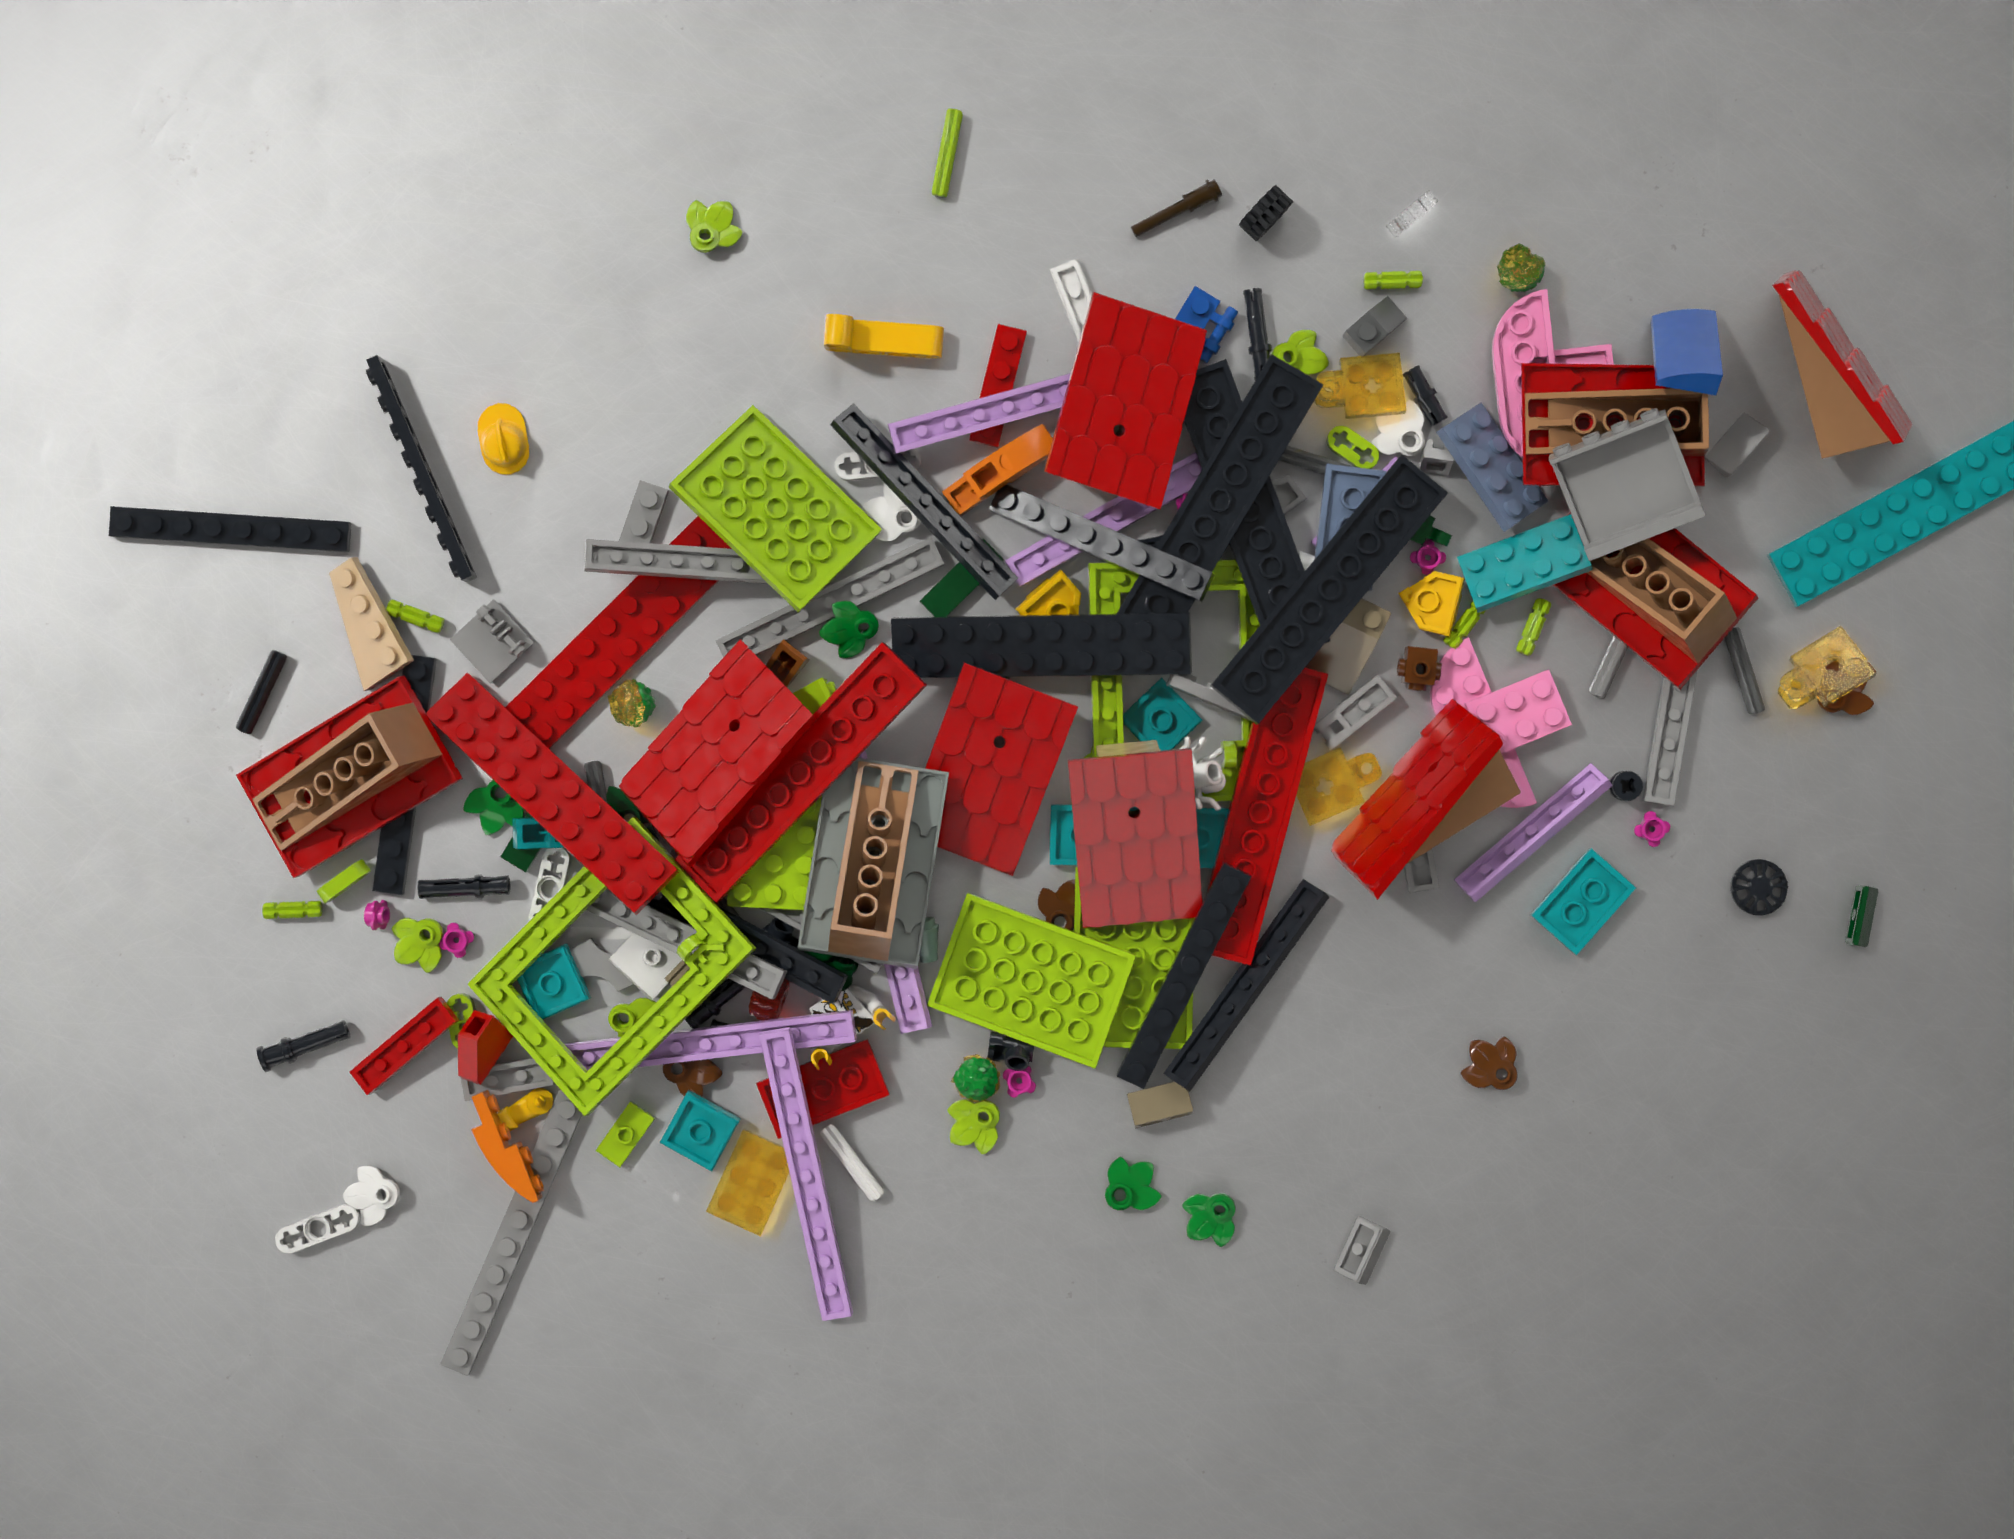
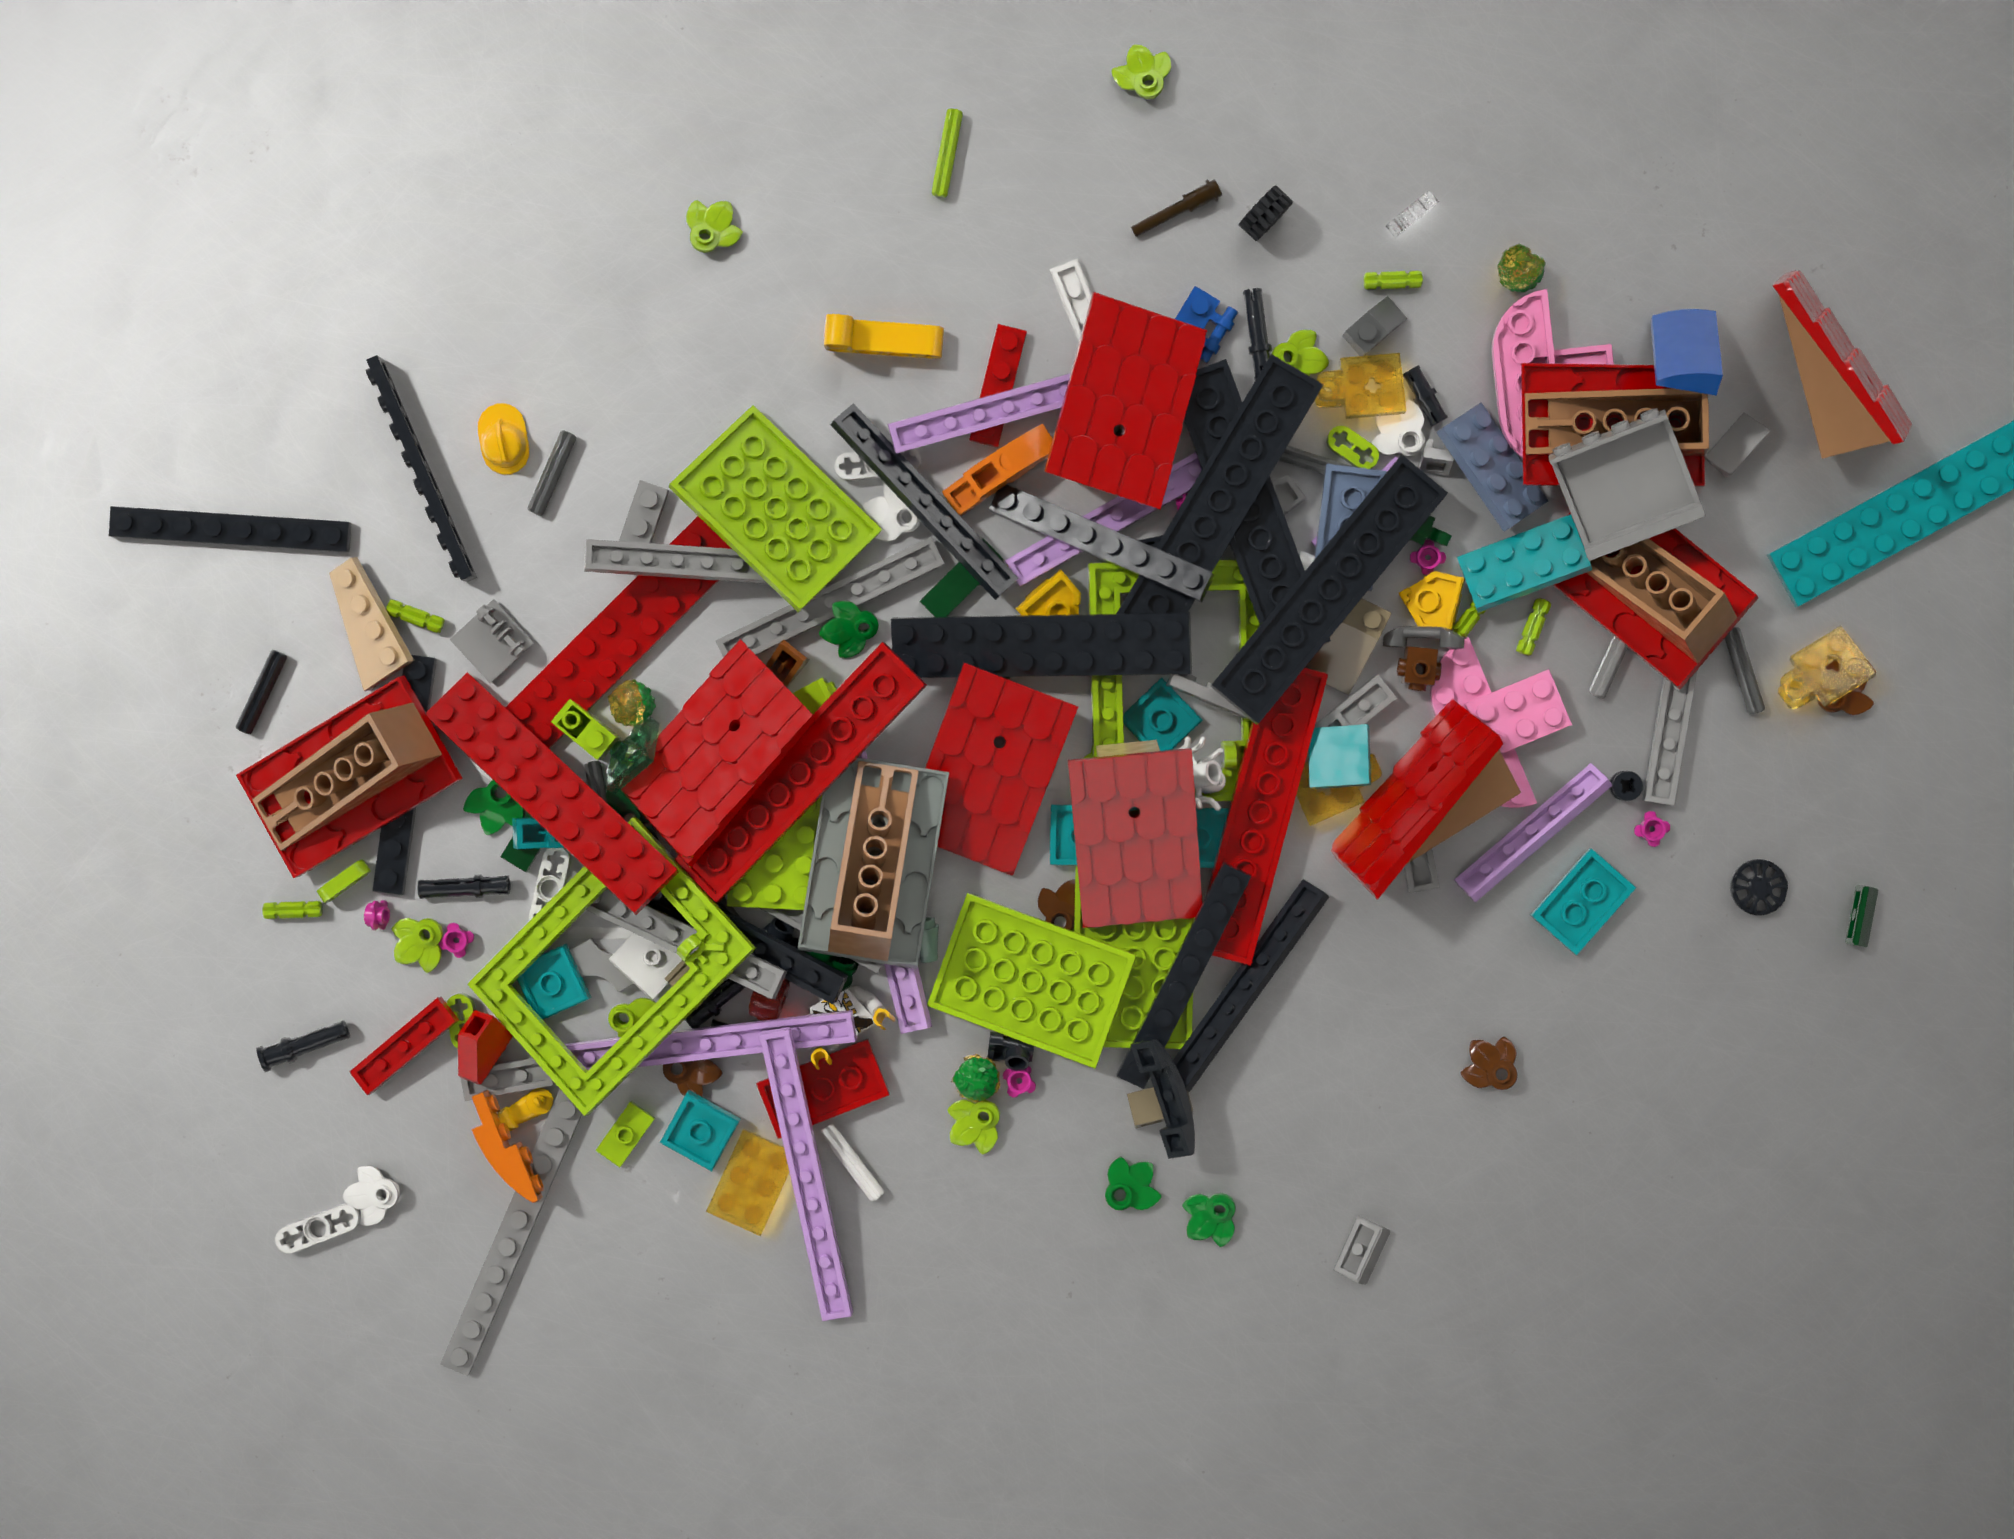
none -> dark grey axle [528,430,576,516]
none -> lime slope [551,699,621,761]
none -> clear green plate [605,717,660,795]
none -> lime plate [1112,44,1171,99]
none -> black slope [1131,1039,1195,1159]
none -> tile [1308,724,1371,789]
none -> dark grey bar [1383,626,1464,649]

